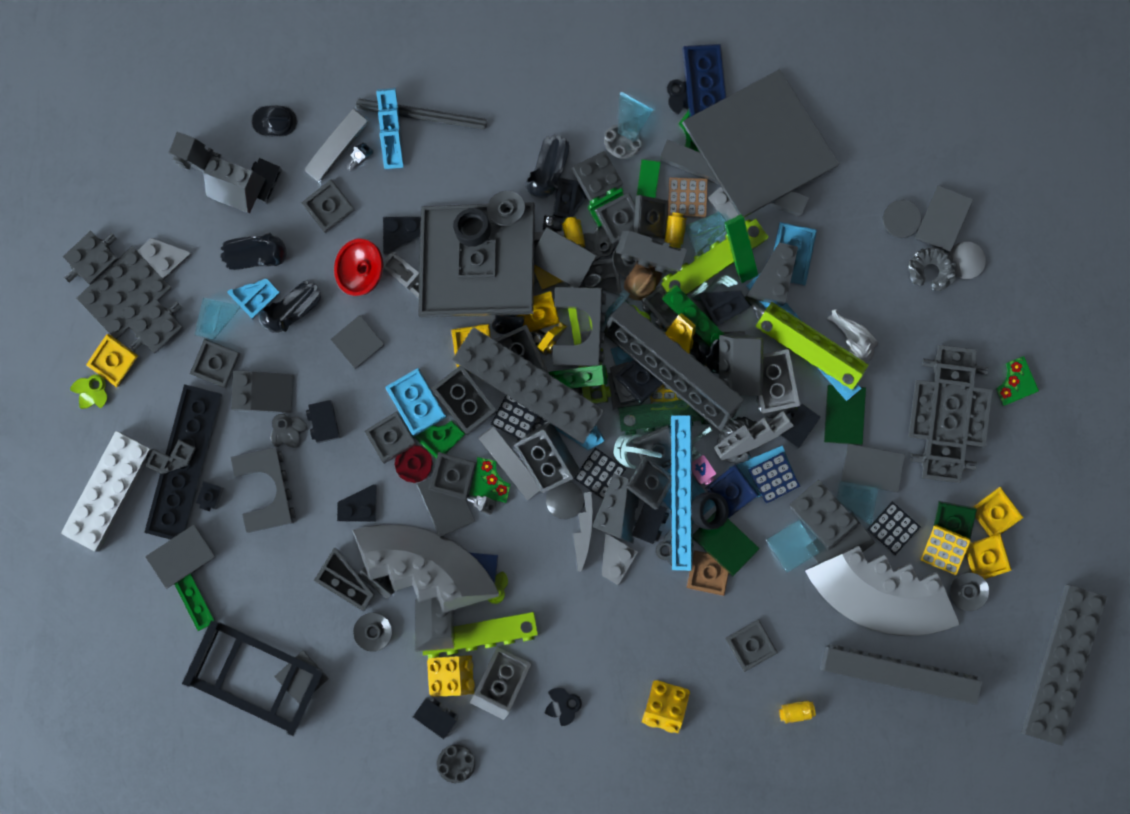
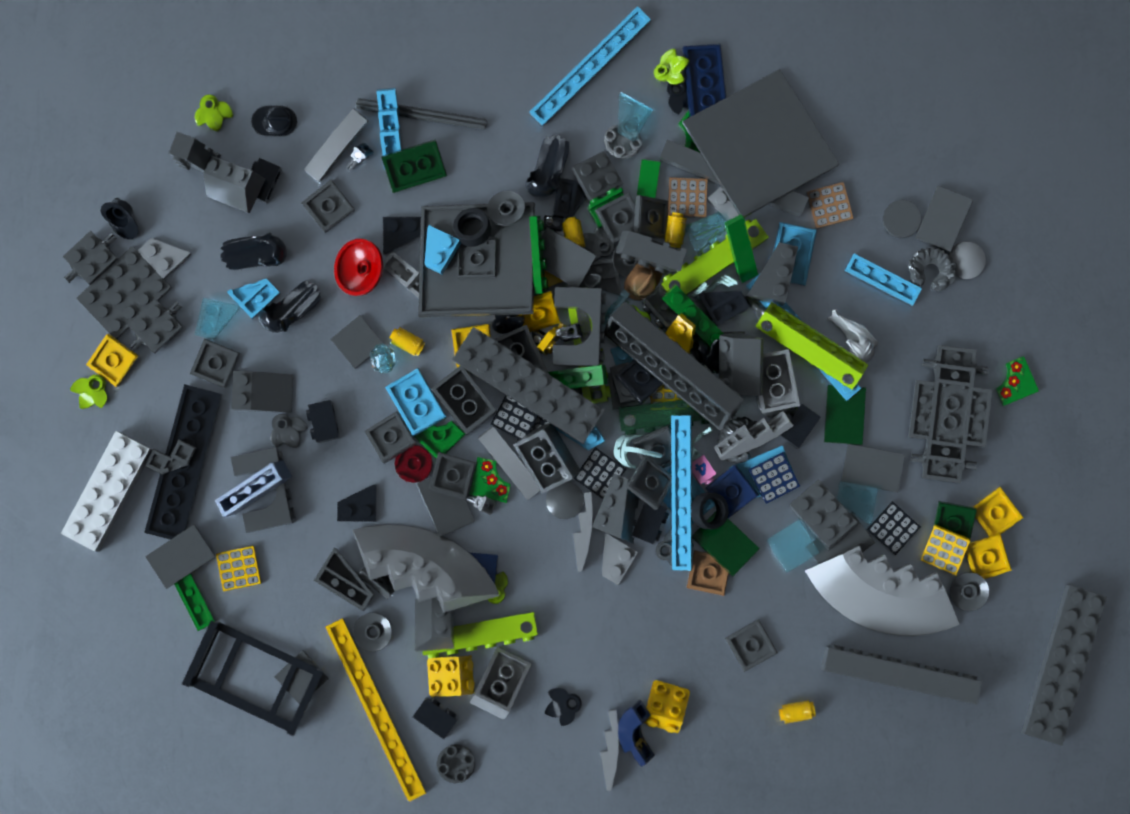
black brick [196,481,224,512] -> none
none -> black piece [100,197,138,239]
none -> lime plate [195,94,233,132]
none -> sand blue brick [215,460,292,517]
none -> tile [216,546,262,591]
none -> yellow plate [325,618,426,802]
none -> clear light blue head [369,344,396,374]
none -> dark green tile [381,139,447,193]
none -> yellow head [389,327,426,356]
none -> medium azure wing [425,225,461,275]
none -> medium azure plate [529,6,651,126]
none -> green plate [529,216,548,294]
none -> black piece [556,323,582,342]
none -> light grey slope [600,709,619,791]
none -> dark blue arch [618,699,655,767]
none -> lime plate [654,49,690,85]
none -> tile [806,182,854,229]
none -> medium azure plate [845,254,922,306]

